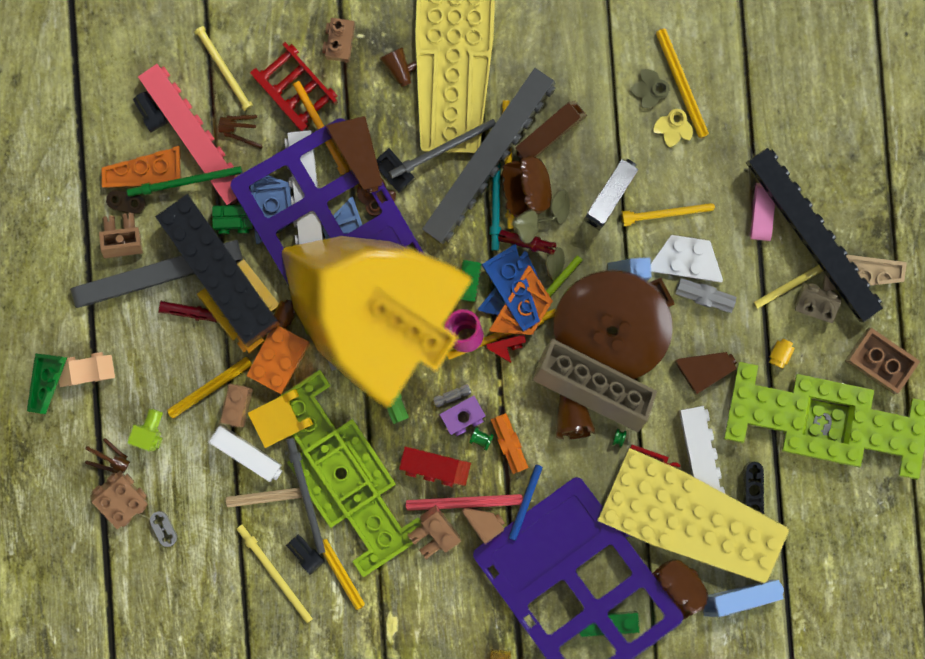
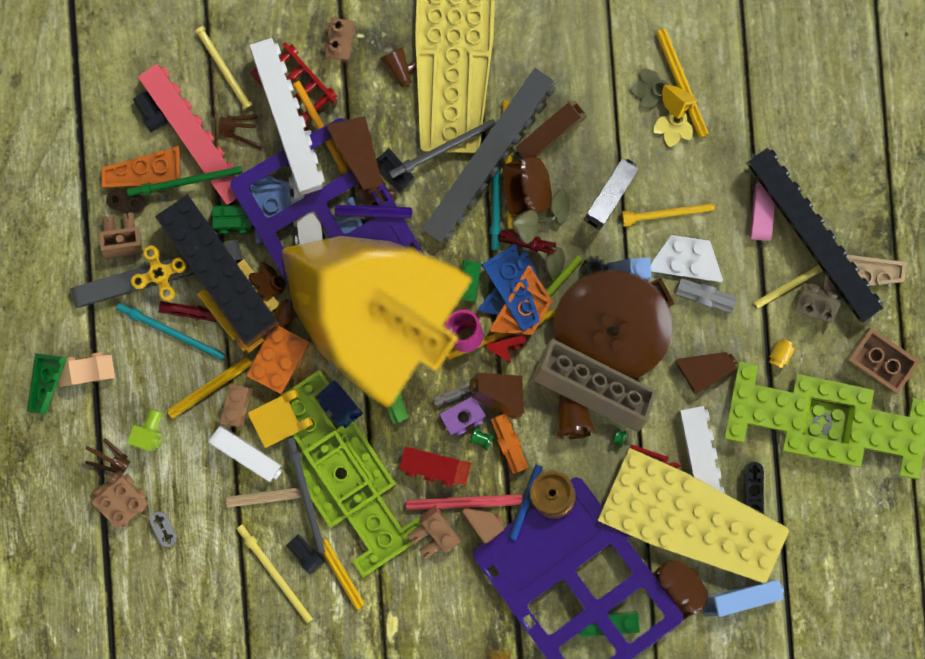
none -> teal bar [116,303,225,361]
none -> yellow gear [131,245,188,302]
none -> reddish brown plate [249,262,286,297]
none -> white brick [250,38,325,196]
none -> clear blue brick [317,380,363,429]
none -> dark purple axle [334,205,412,218]
none -> reddish brown slope [469,373,524,419]
none -> pearl gold wheel [530,471,576,519]
none -> black piece [581,256,607,276]
none -> yellow brick [662,85,698,119]

